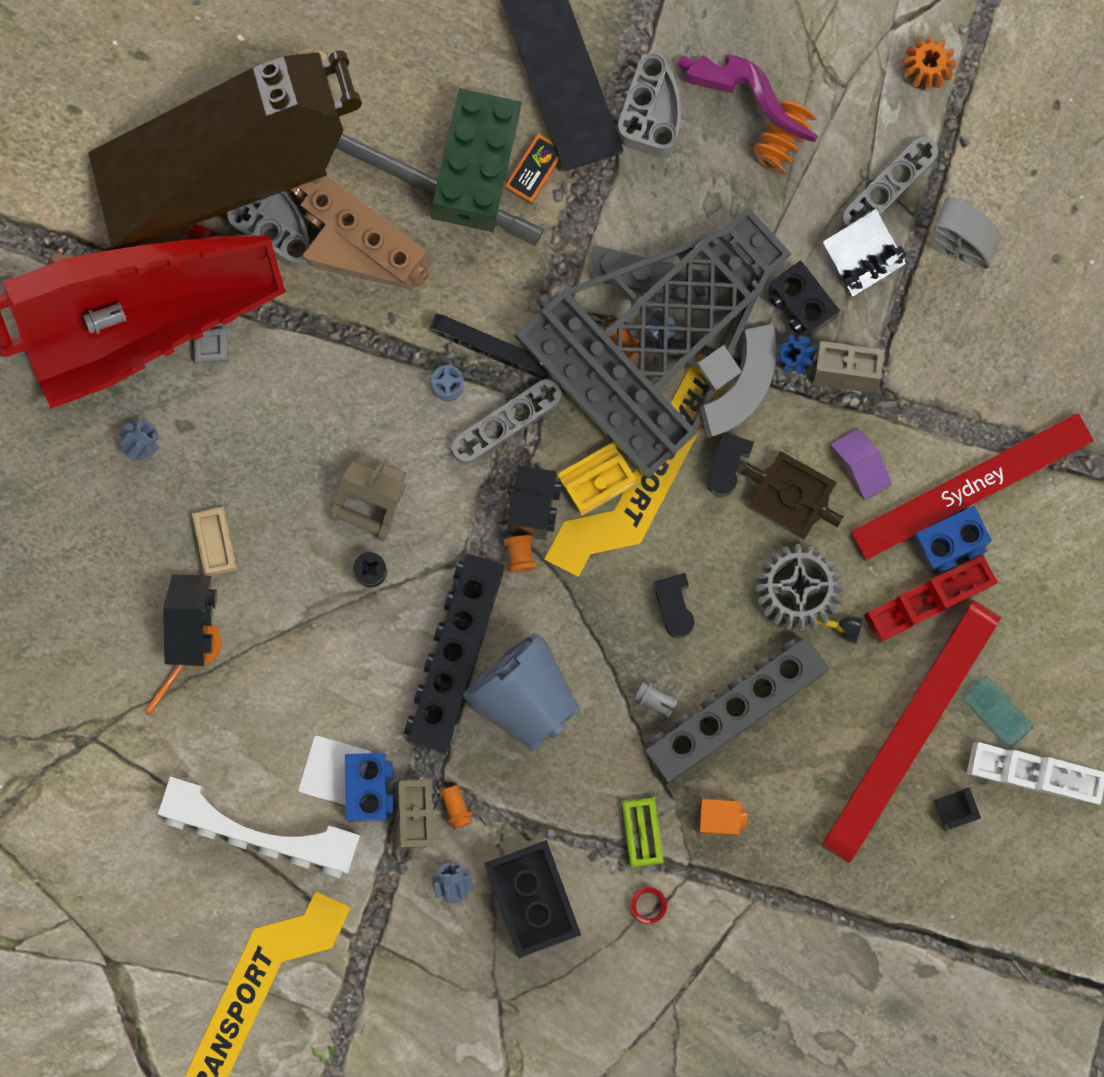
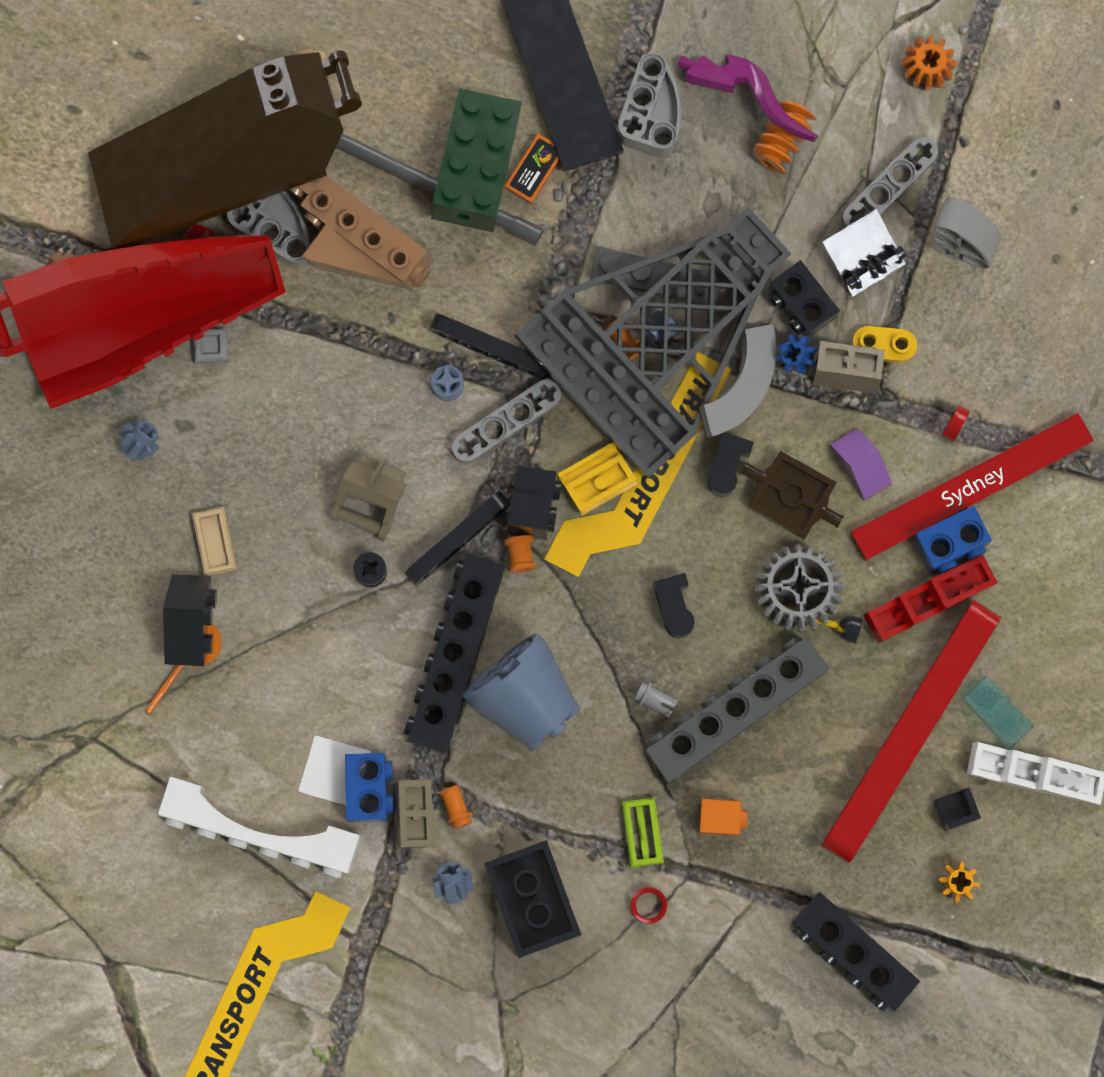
light grey pin [83,302,127,334] -> none
light grey tile [696,345,742,391] -> none
none -> black beam [405,491,511,586]
none -> black brick [791,892,921,1012]
none -> yellow plate [852,326,917,363]
none -> light orange gear [937,862,980,904]
none -> red piece [942,405,970,442]

